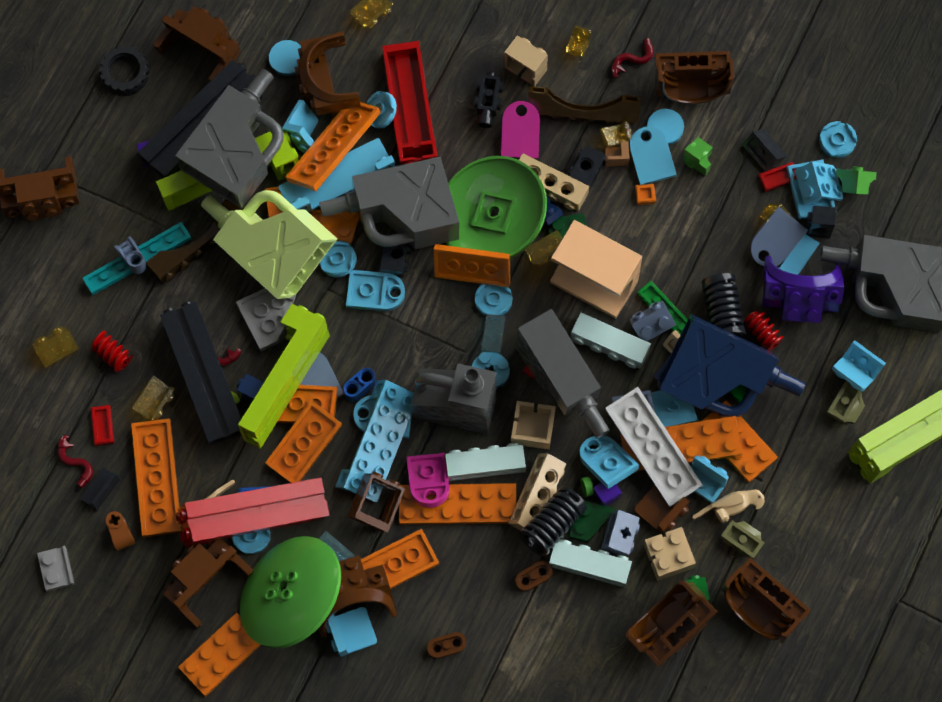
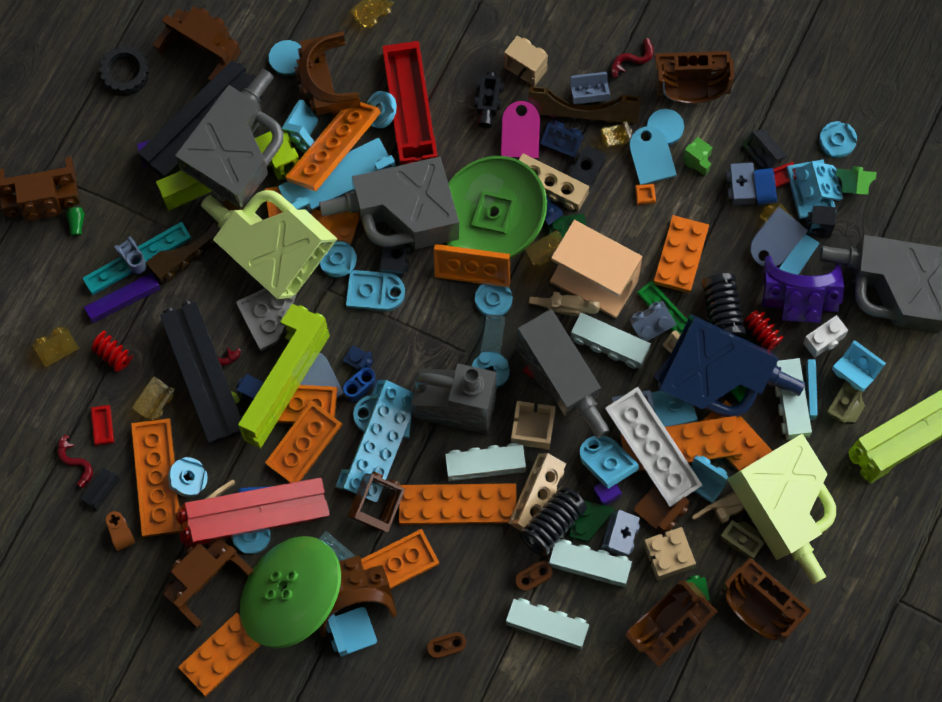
light grey plate [37,546,75,592] -> none
dark pink tile [406,453,450,508] -> none
clear yellow bracket [566,25,592,57] -> none
bright green tile [580,477,594,497] -> none
medium nougat panel [605,141,629,167] -> none
none -> green cone [66,207,85,236]
none -> dark purple slope [84,273,161,323]
none -> medium azure plate [168,457,208,497]
none -> dark blue bracket [343,345,374,372]
none -> light aqua brick [506,598,589,650]
none -> tan animal [529,292,600,316]
none -> dark blue bracket [540,120,585,157]
none -> sand blue bracket [570,72,610,104]
none -> orange plate [653,215,709,294]
none -> sand blue brick [726,163,757,206]
none -> yellowish green piece [728,434,836,584]
none -> blue beam [754,168,777,205]
none -> light aqua brick [775,358,812,440]
none -> white brick [803,315,848,358]
none -> medium azure tile [806,359,818,420]

